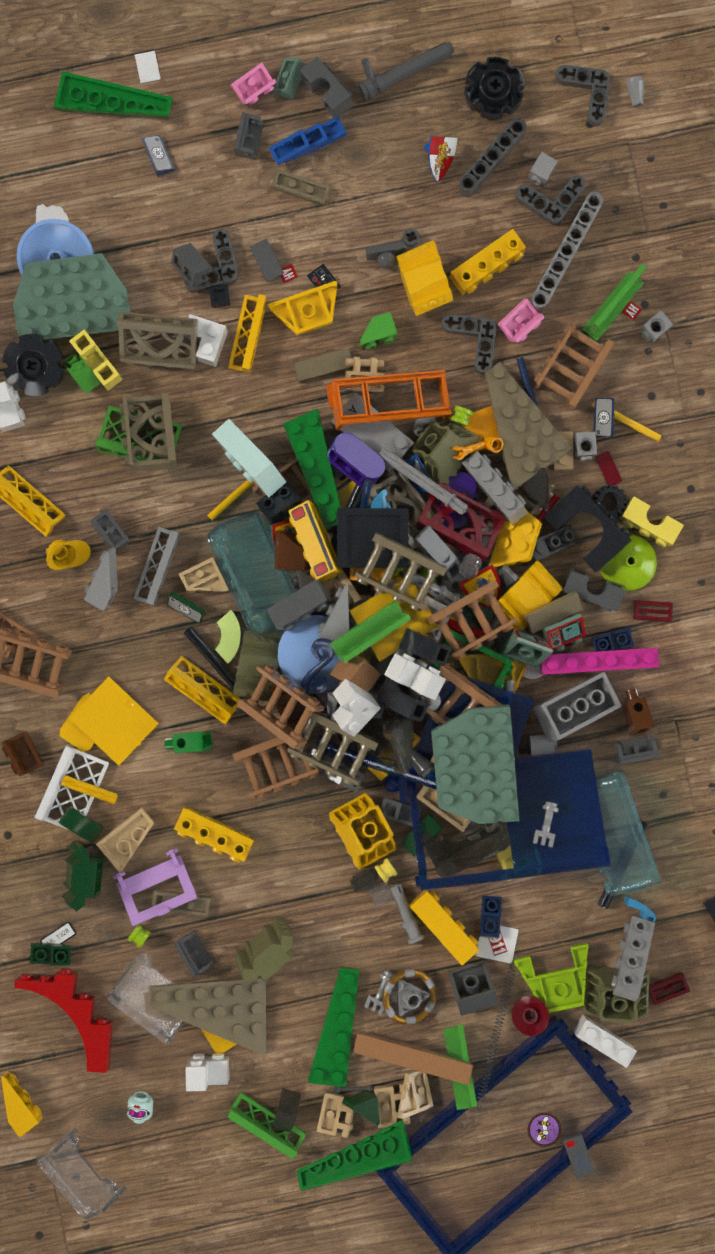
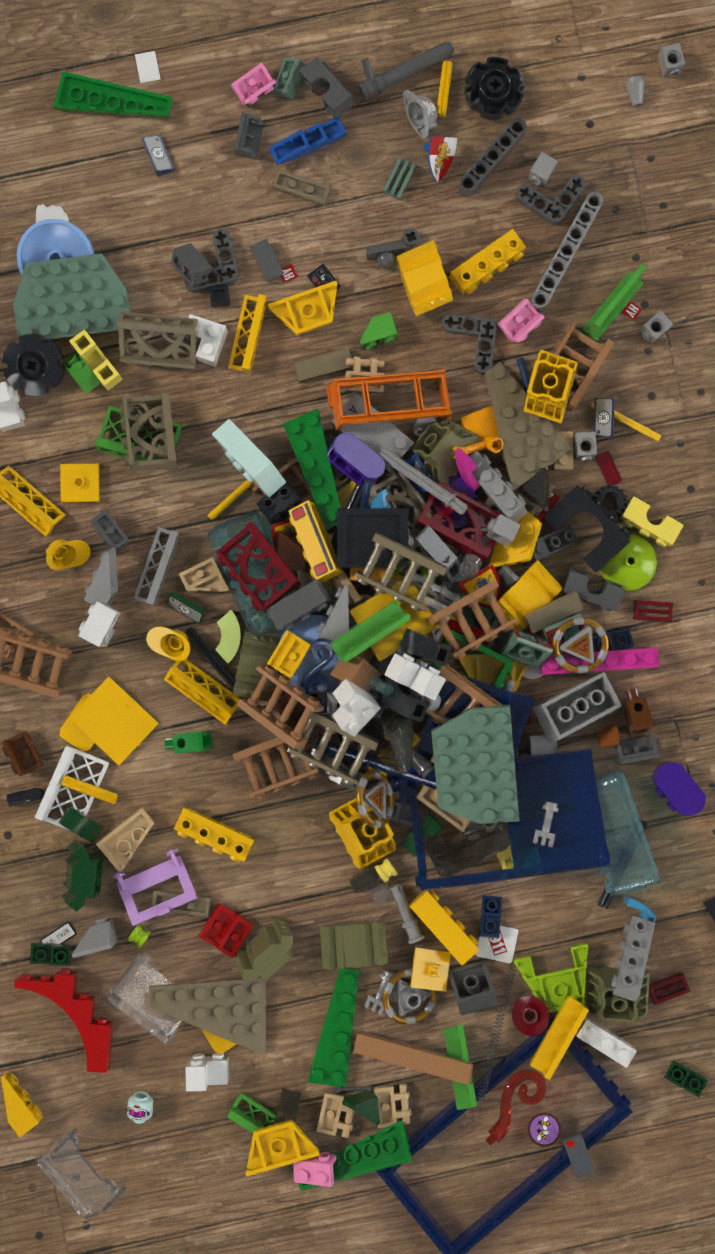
dark grey hinge [174,930,214,978] -> none
tan wing [398,1070,434,1119] -> none
lime wheel [450,406,473,427] -> none
dark grey beam [555,65,610,127] -> none
none -> black bar [7,788,44,806]
none -> yellow plate [60,463,100,503]
none -> light grey slope [72,917,118,958]
none -> white brick [78,602,121,647]
none -> yellow piece [146,626,191,661]
none -> red slope [198,903,253,958]
none -> dark red fence [215,522,302,613]
none -> yellow wing [245,1119,320,1177]
none -> yellow plate [267,630,312,679]
none -> bright pink bracket [293,1152,336,1187]
none -> olive slope [320,920,388,970]
none -> piece [356,770,394,828]
none -> clear light blue pin [369,676,393,696]
none -> sand green tile [383,157,416,200]
none -> light grey hat [403,90,437,139]
none -> yellow piece [410,948,451,992]
none -> yellow axle [437,61,453,118]
none -> dark pink slope [455,448,480,491]
none -> light grey brick [486,514,521,547]
none -> clear red plant [486,1069,546,1145]
none -> yellow slope [524,350,578,424]
none -> yellow fence [529,995,589,1080]
none -> piece [552,617,609,673]
none -> dark orange slope [596,723,619,747]
none -> dark purple brick [652,762,706,816]
none -> light grey brick [657,43,685,77]
none -> dark green slope [664,1060,708,1097]

